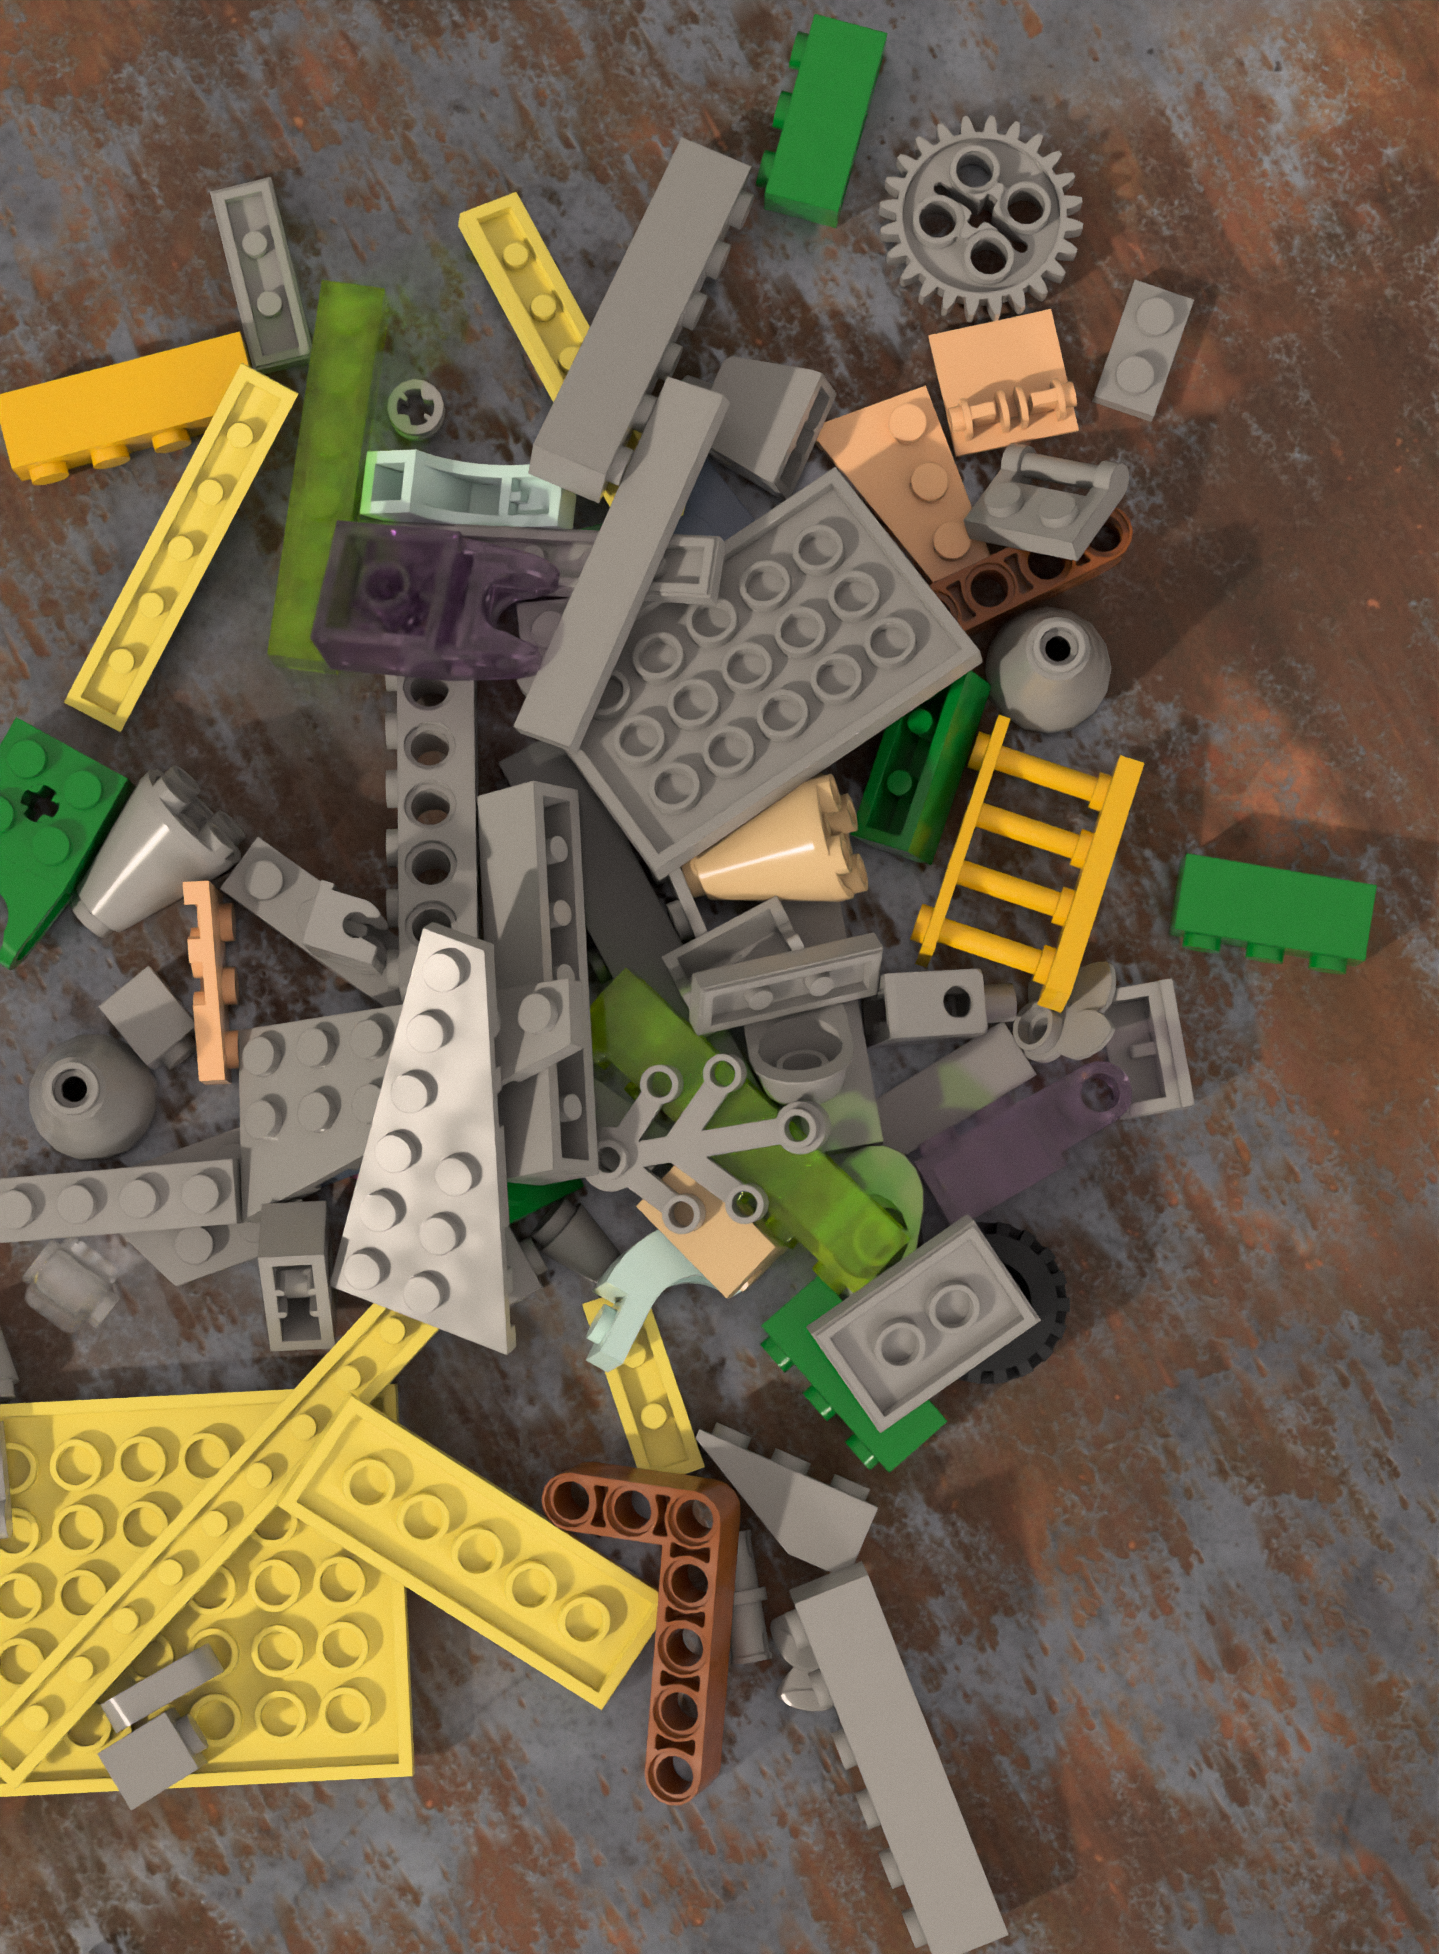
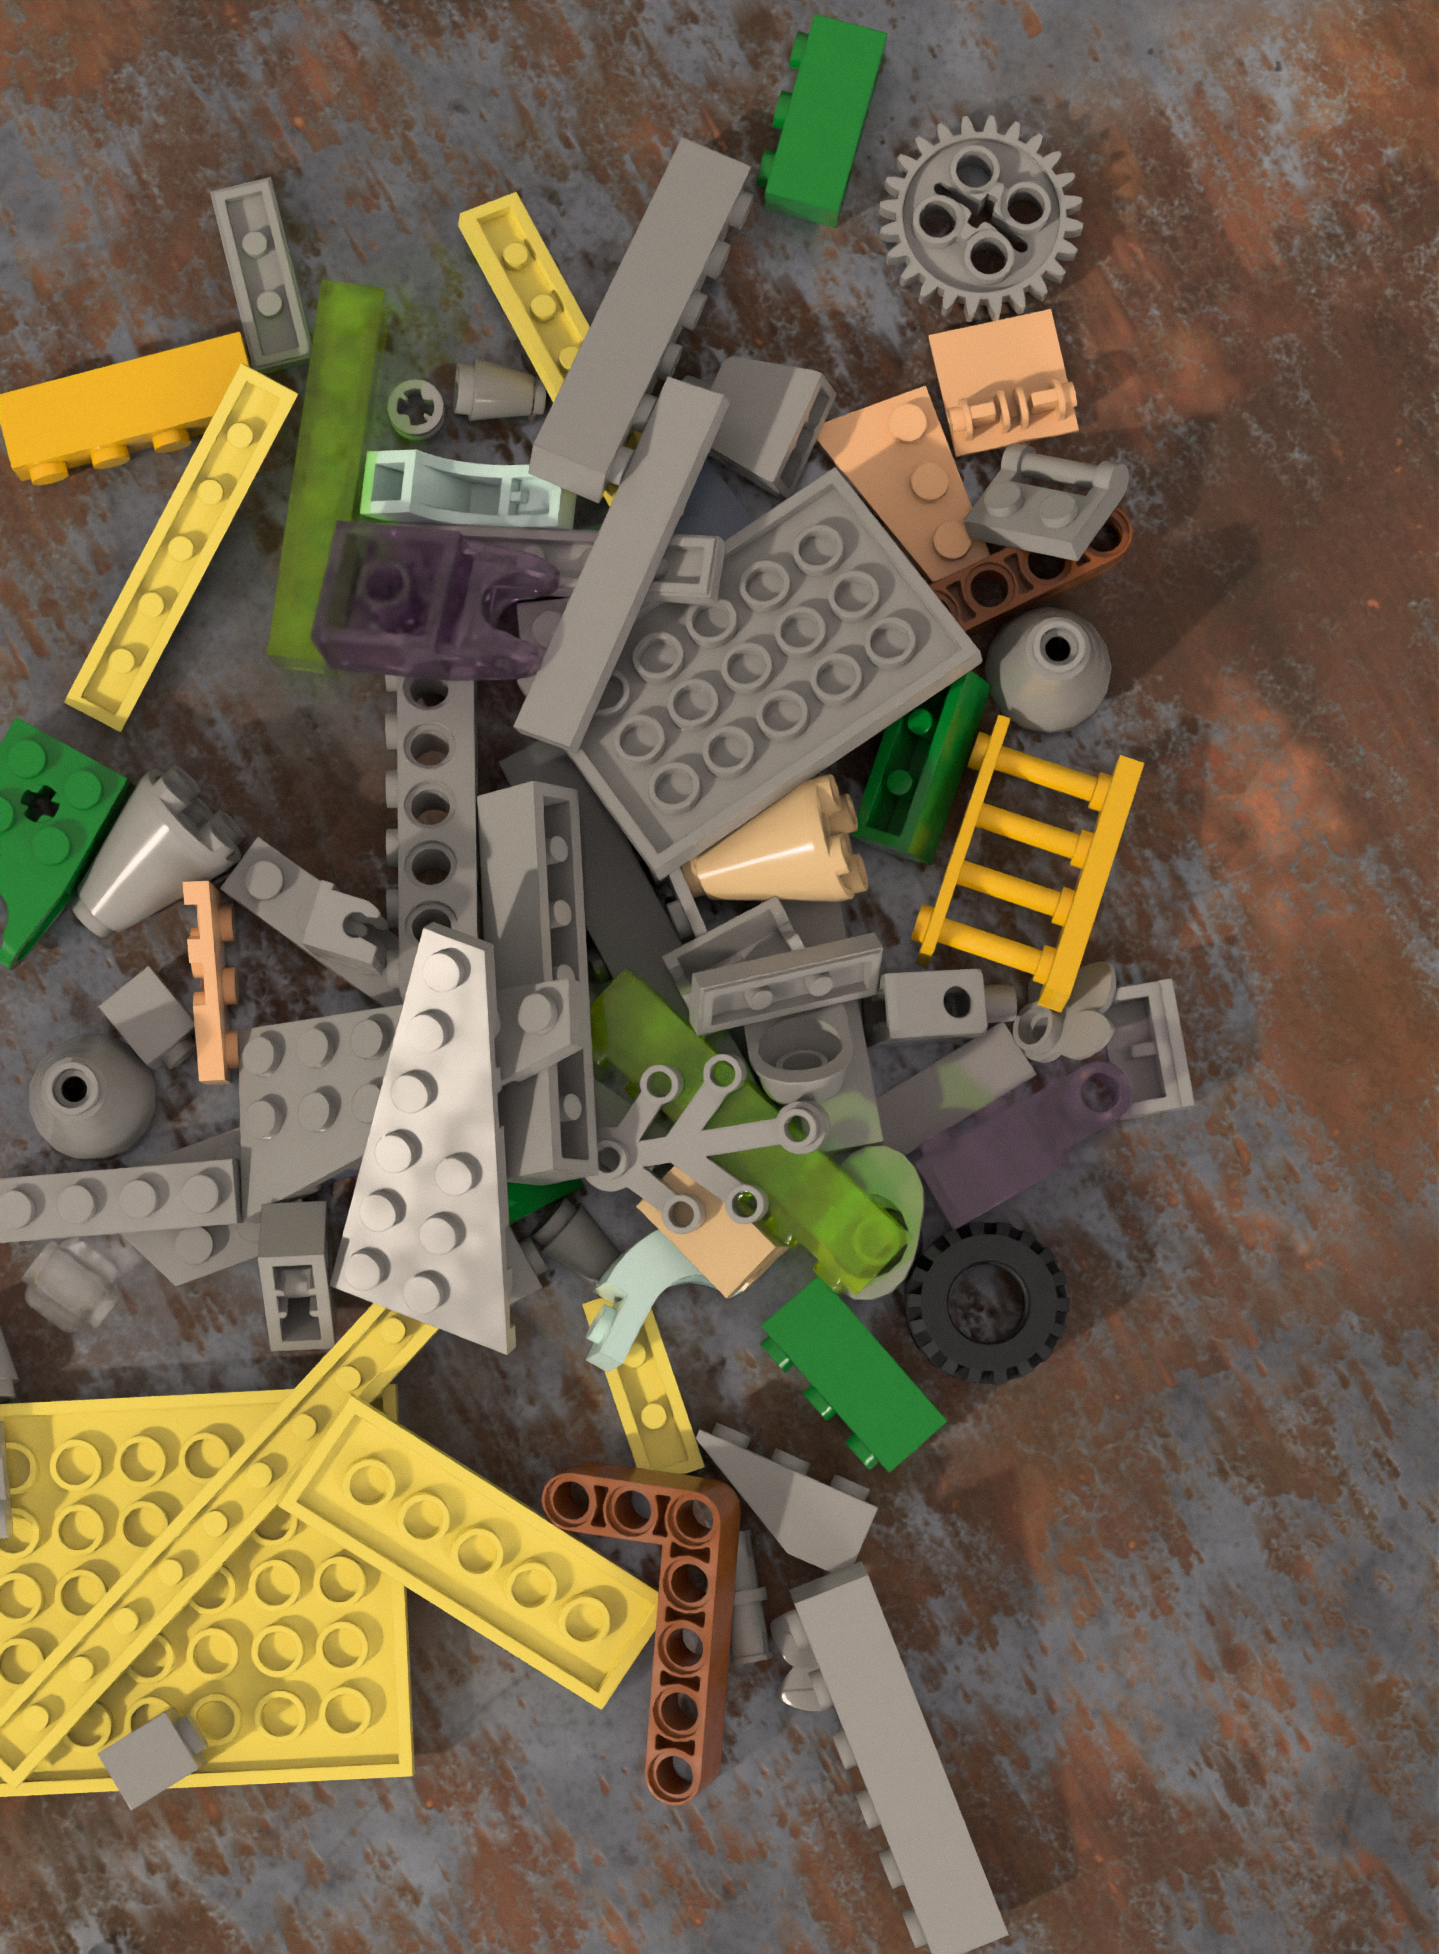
light grey beam [101,1643,224,1733] -> none
light grey tile [806,1214,1041,1433] -> none
light grey plate [1092,280,1194,422] -> none
green brick [1168,853,1377,975] -> none
none -> light grey cone [453,358,546,421]

